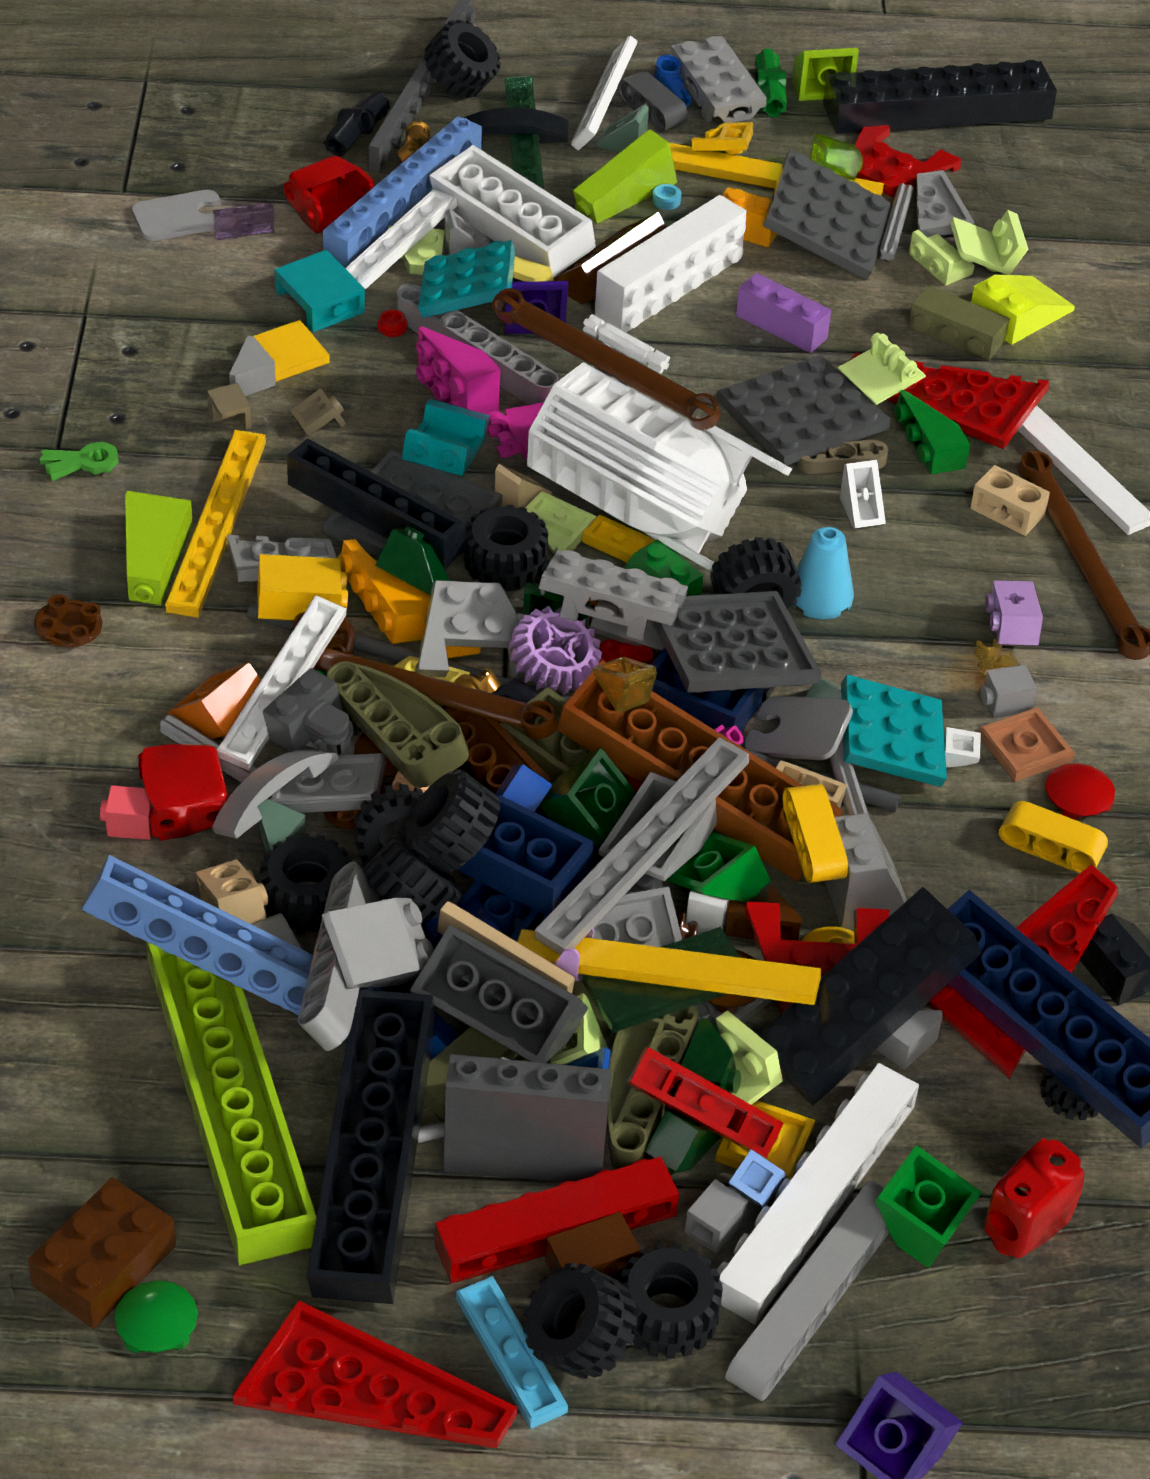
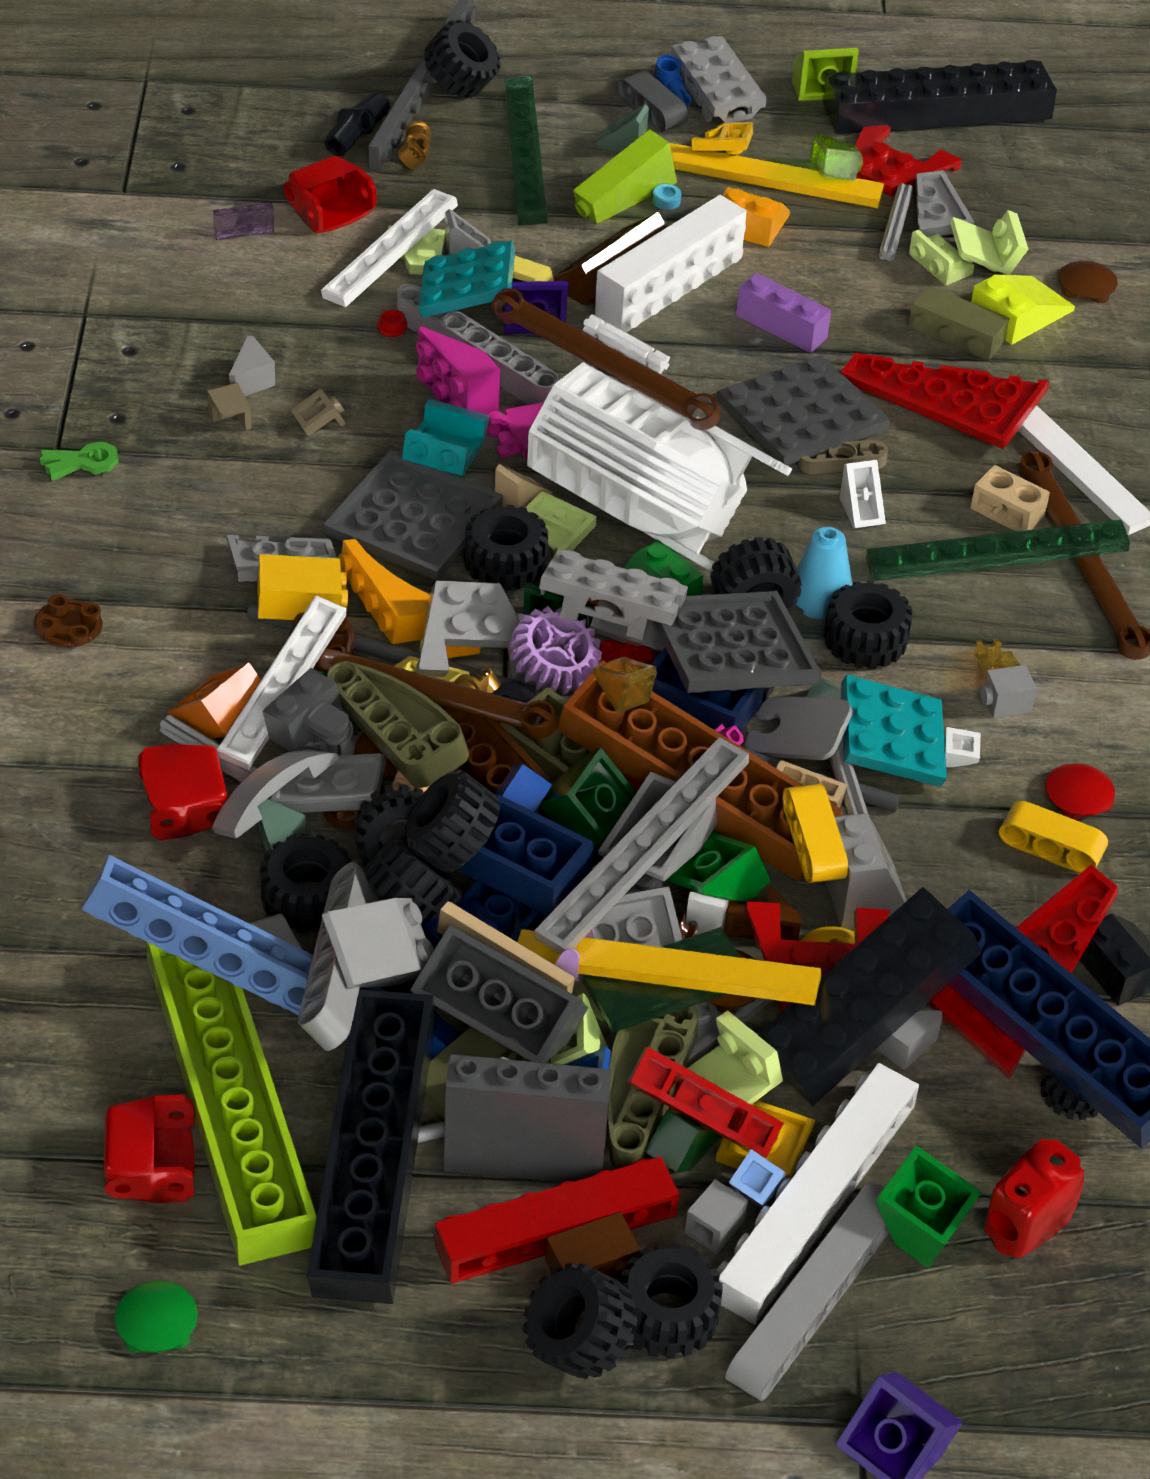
reddish brown brick [28,1177,176,1329] -> none
coral brick [100,785,154,840] -> none
lime slope [125,491,193,605] -> none
light grey piece [132,189,229,241] -> none
yellow tile [165,430,266,618] -> none
tan brick [195,859,268,924] -> none
red wing [233,1301,517,1449] -> none
yellow tile [245,320,330,382] -> none
teal panel [274,249,365,332] -> none
black brick [287,439,465,569] -> none
medium blue brick [323,116,482,268] -> none
dark green slope [375,526,450,595] -> none
white brick [430,145,596,278] -> none
medium azure tile [456,1276,568,1429] -> none
black slope [464,107,569,144] -> none
white tile [571,35,638,151] -> none
yellow plate [582,514,655,563] -> none
dark green slope [678,1017,741,1094] -> none
green piece [755,49,787,117] -> none
dark grey plate [762,149,892,280] -> none
yellowish green hinge [838,333,926,405] -> none
green slope [894,390,970,475] -> none
nougat tile [978,707,1075,782] -> none
lavender brick [985,580,1043,645] -> none
none -> red piece [103,1095,195,1203]
none -> black tyre [824,581,913,669]
none -> clear green plate [866,520,1130,581]
none -> reddish brown dish [1059,260,1118,303]

